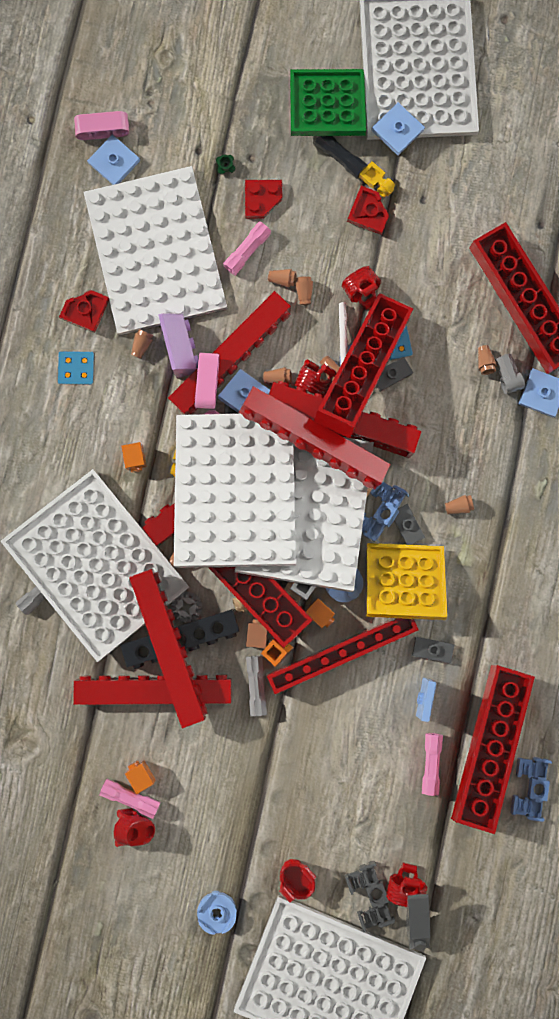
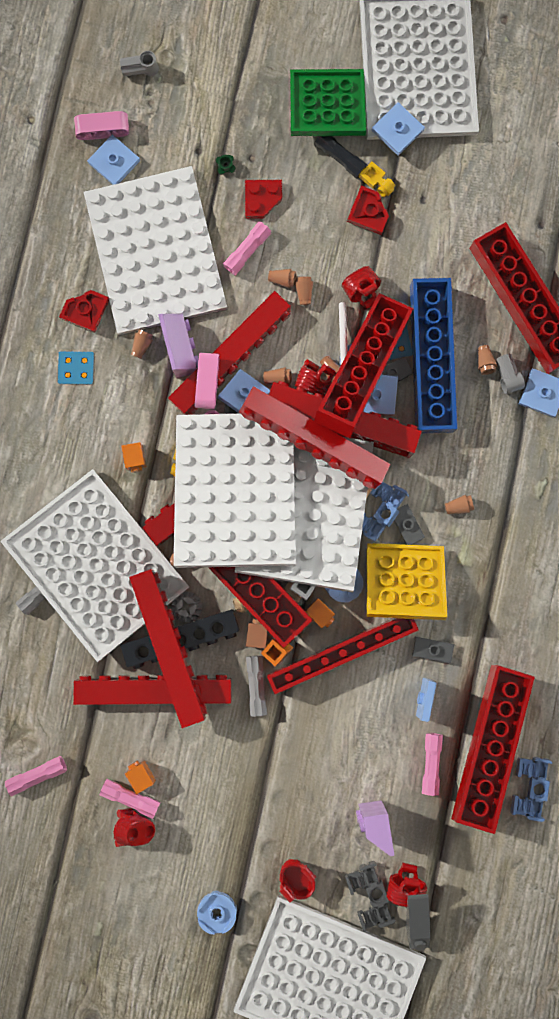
none -> bright pink axle [5,756,67,797]
none -> light grey piece [120,51,159,77]
none -> lavender slope [356,800,394,856]
none -> light blue plate [363,375,398,415]
none -> blue brick [410,278,457,434]

